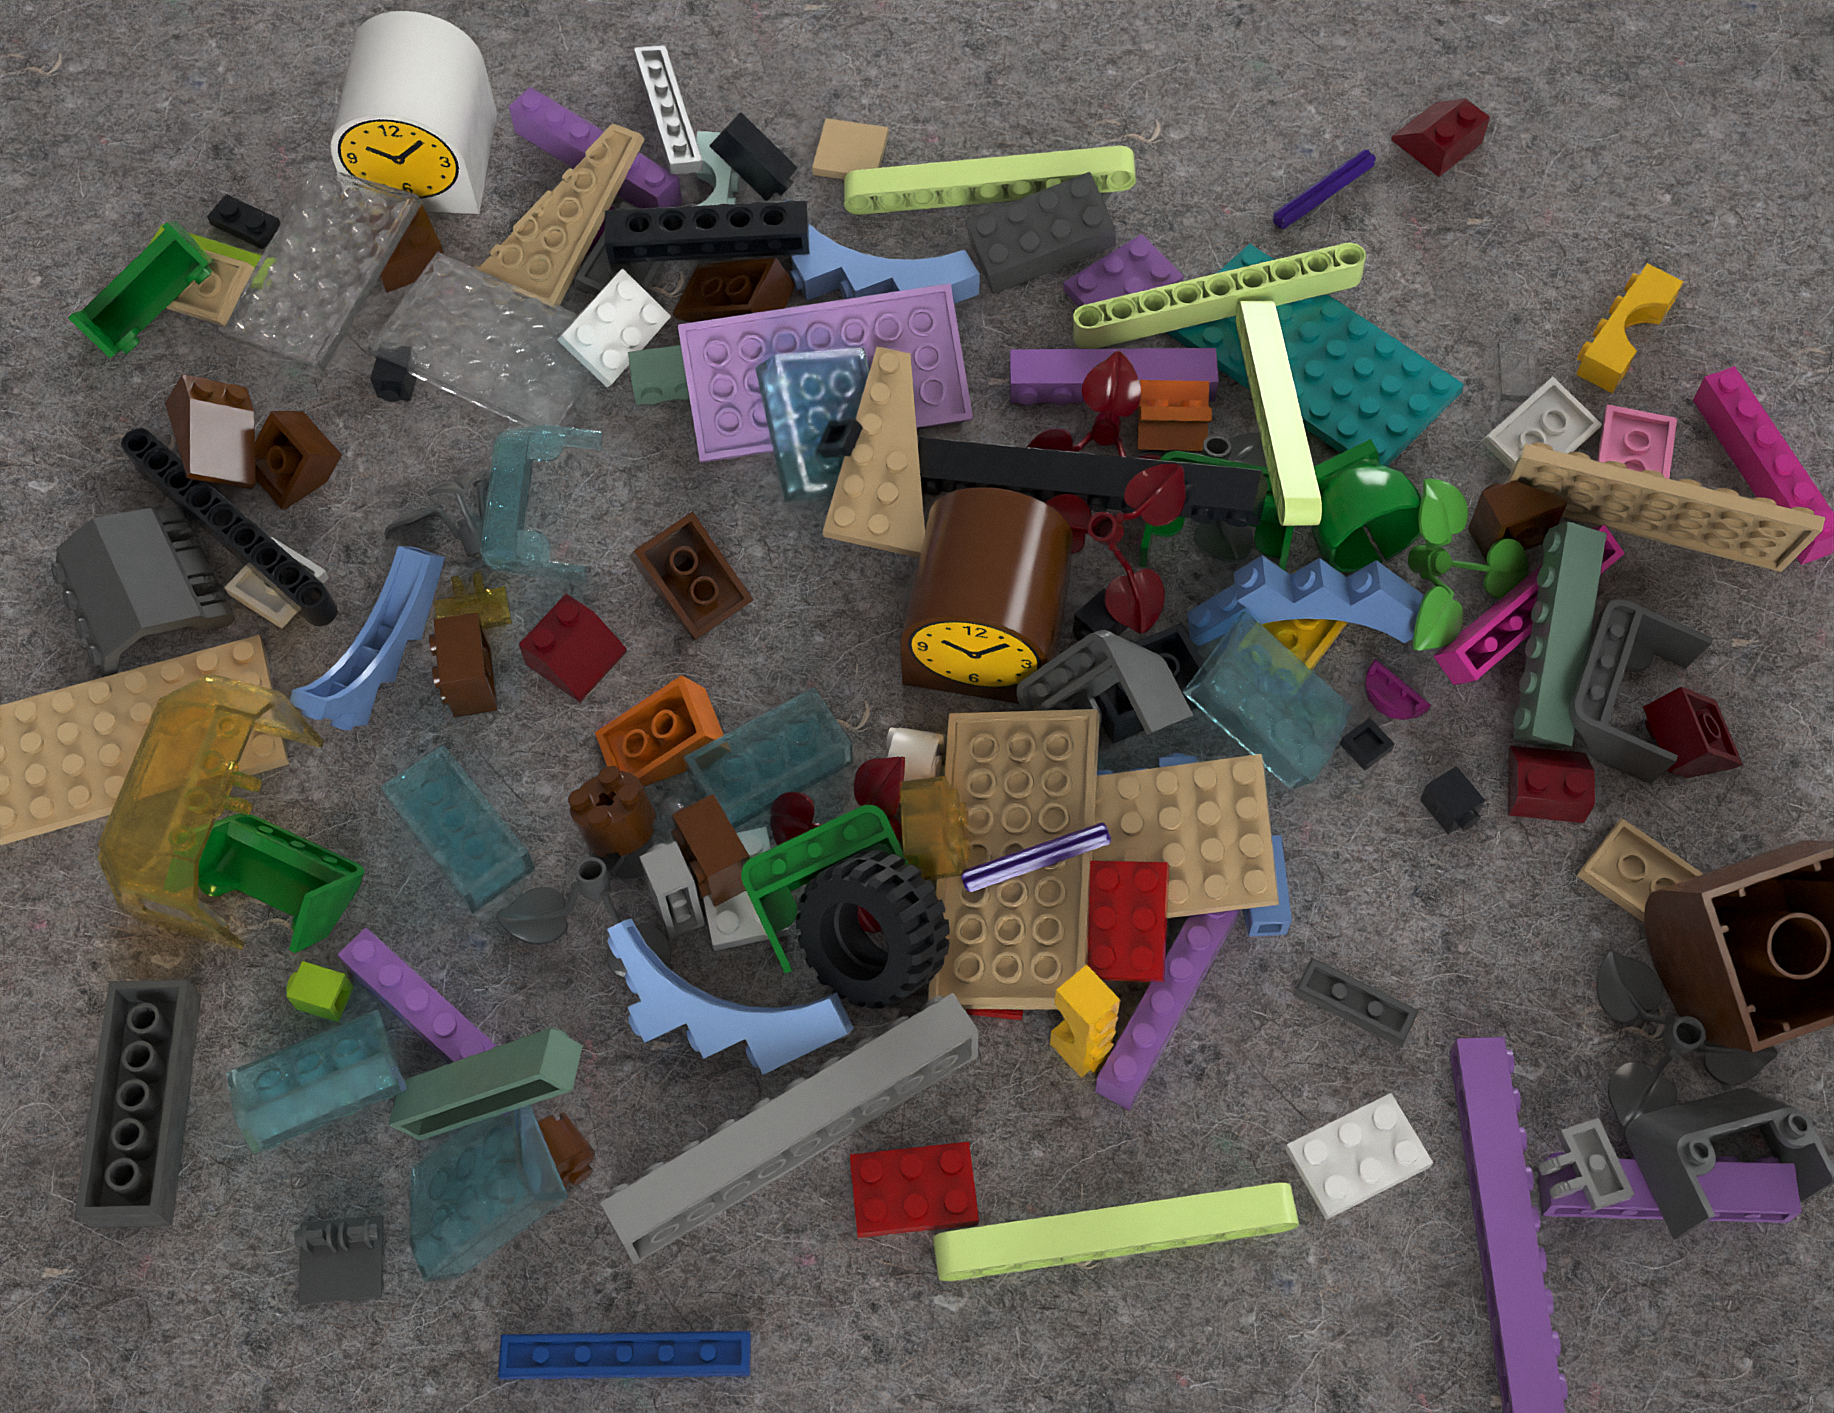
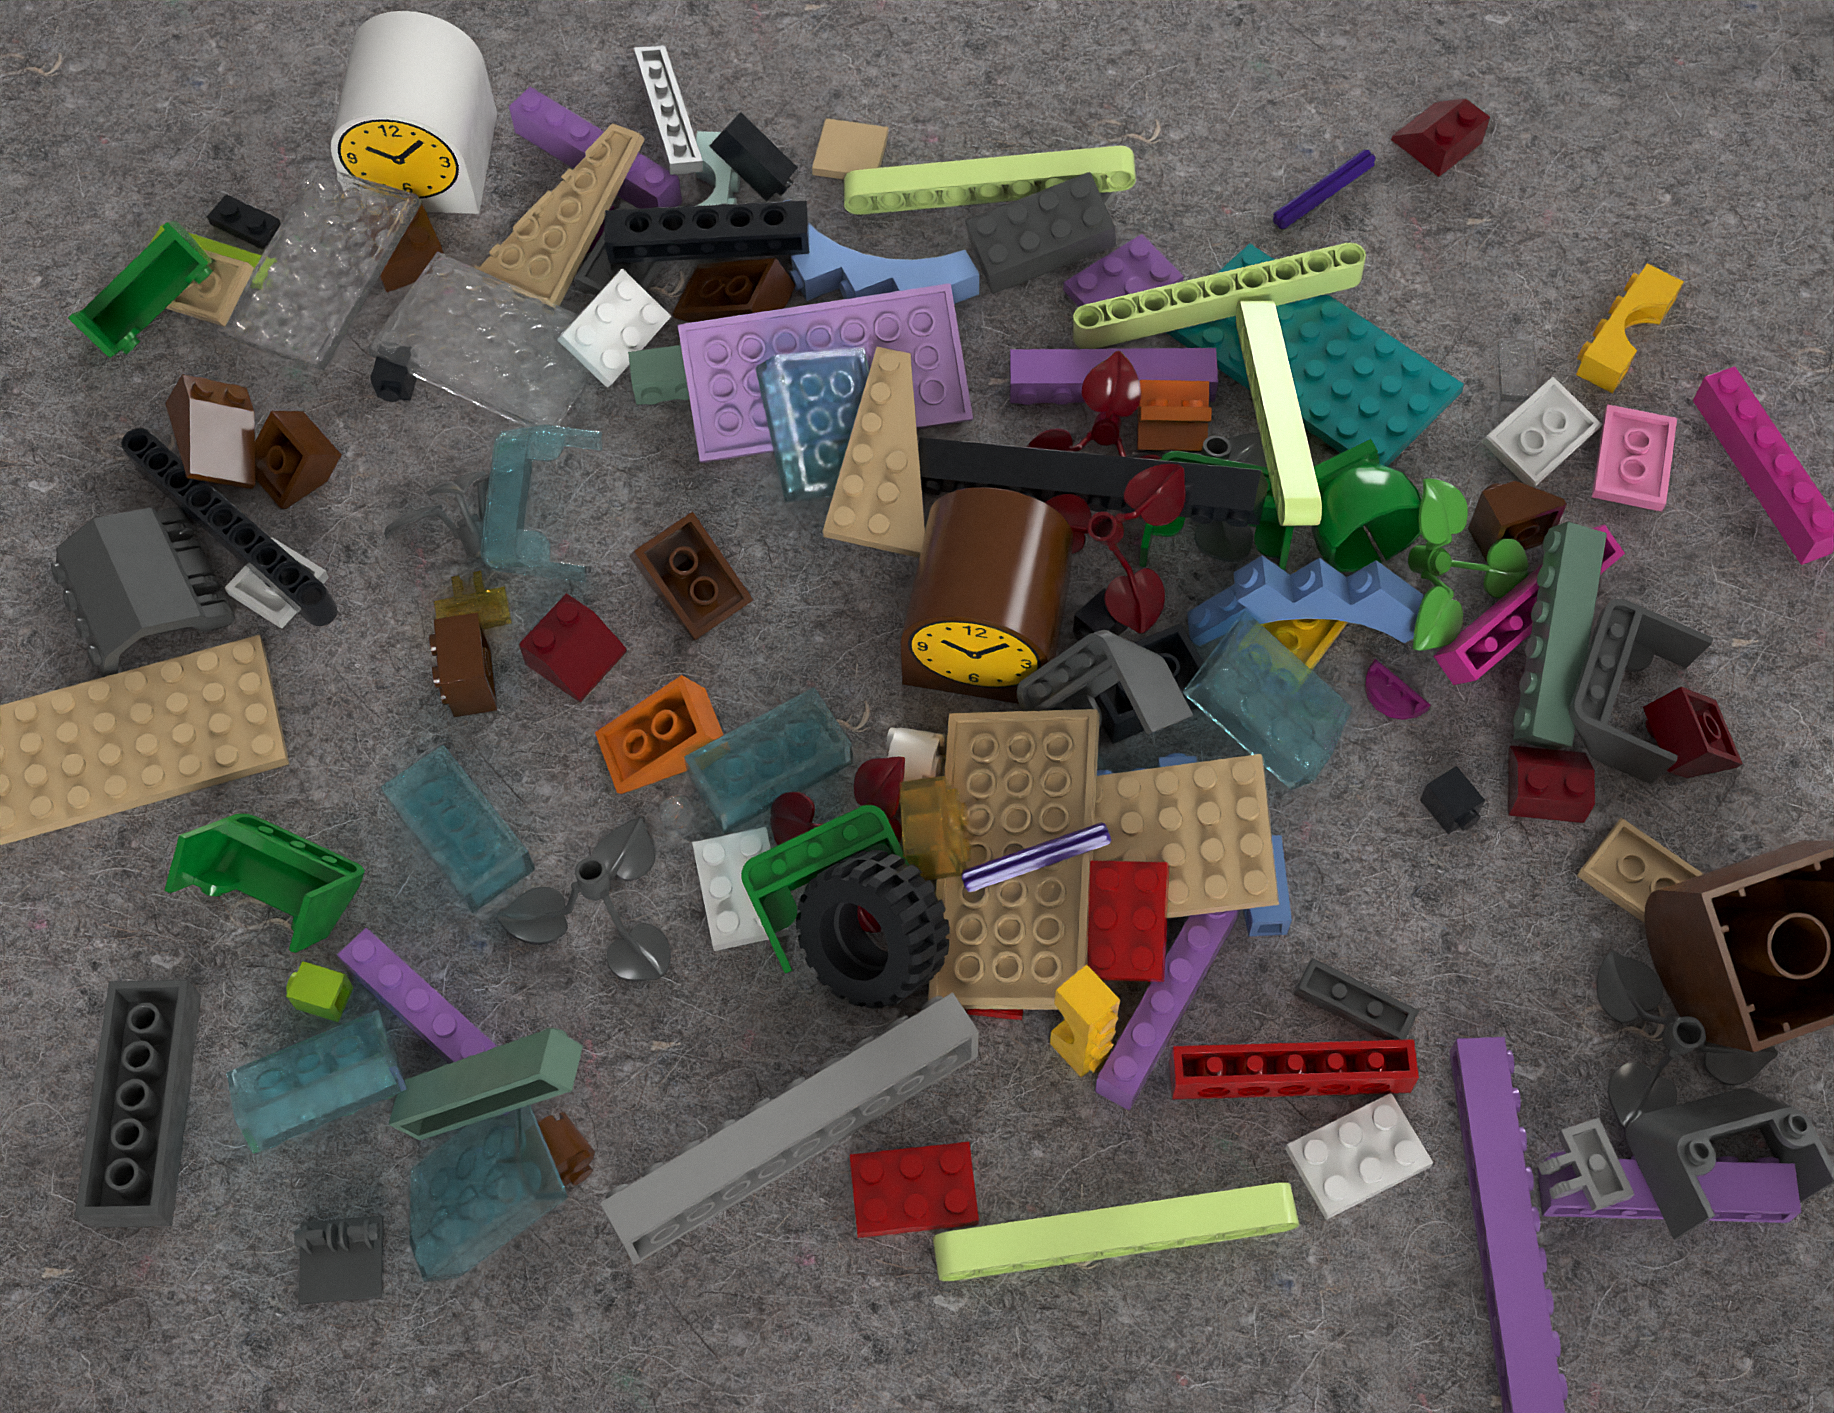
clear yellow windscreen [97,673,324,950] -> none
medium blue arch [289,546,445,731] -> none
blue tile [498,1331,751,1380] -> none
reddish brown brick [568,766,657,857] -> none
light blue arch [607,918,854,1075] -> none
light grey brick [639,841,705,940] -> none
reddish brown brick [670,794,750,907] -> none
black plate [816,419,863,458] -> none
black plate [1340,717,1395,771] -> none
tan plate [1506,443,1825,572] -> none
none -> red brick [1169,1039,1419,1100]

